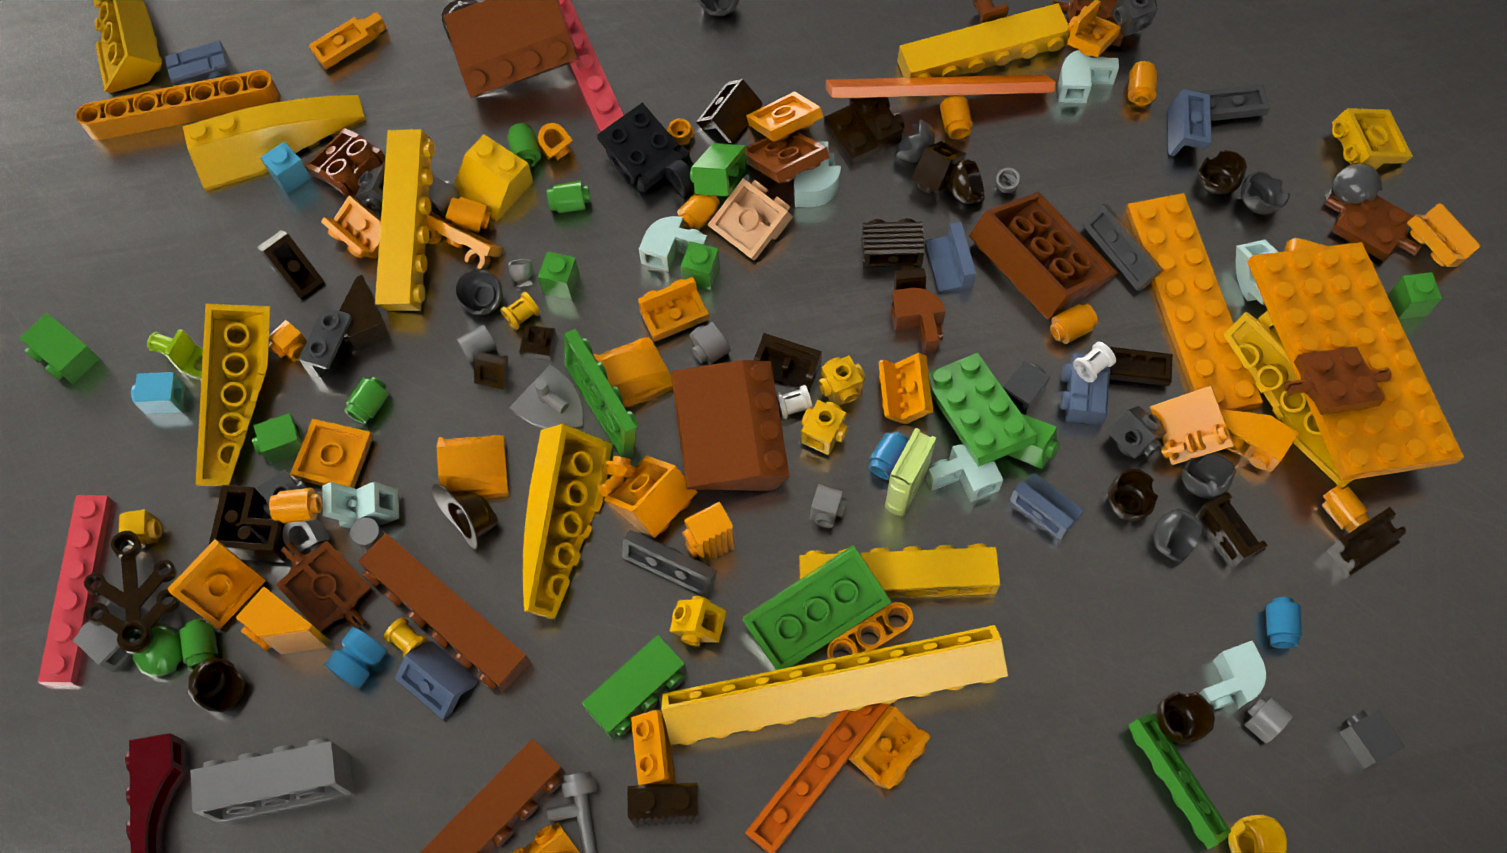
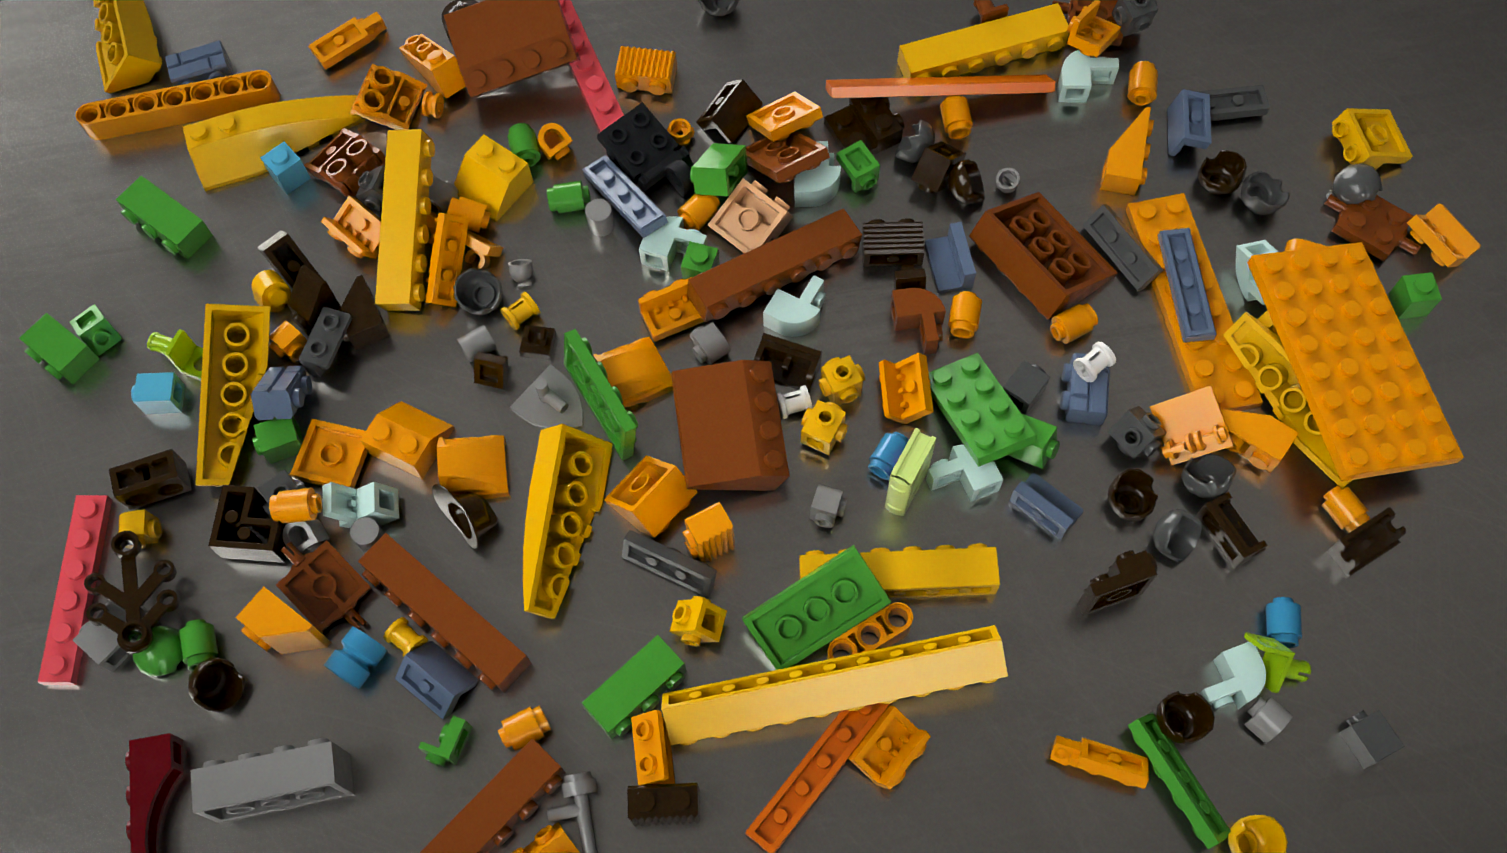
light orange plate [167,539,266,630] -> none
bright green brick [344,376,389,424] -> none
bright green brick [538,252,580,300] -> none
light orange plate [598,456,637,497] -> none
dark brown plate [1110,347,1173,386] -> none
dark orange plate [1284,346,1392,415] -> none
none -> bright green bracket [69,304,122,356]
none -> dark brown brick [109,449,192,510]
none -> bright green brick [116,175,213,259]
none -> sand blue brick [250,365,312,420]
none -> yellow plate [251,270,291,312]
none -> dark brown slope [287,265,341,331]
none -> light orange slope [349,64,427,130]
none -> light orange slope [360,401,455,480]
none -> light orange slope [399,34,466,99]
none -> bright green bracket [418,716,473,767]
none -> light orange bush [422,91,444,119]
none -> light orange plate [425,213,469,307]
none -> light orange brick [498,705,551,752]
none -> sand blue tile [582,155,668,238]
none -> light grey piece [585,199,614,236]
none -> light orange brick [615,46,677,95]
none -> dark orange brick [687,208,862,323]
none -> light aqua brick [763,275,826,337]
none -> bright green bracket [836,140,880,193]
none -> light orange brick [948,291,982,339]
none -> light orange hinge [1050,735,1149,789]
none -> dark brown plate [1077,550,1158,615]
none -> light orange slope [1100,107,1154,196]
none -> sand blue tile [1157,228,1216,343]
none -> lime bracket [1244,632,1311,693]

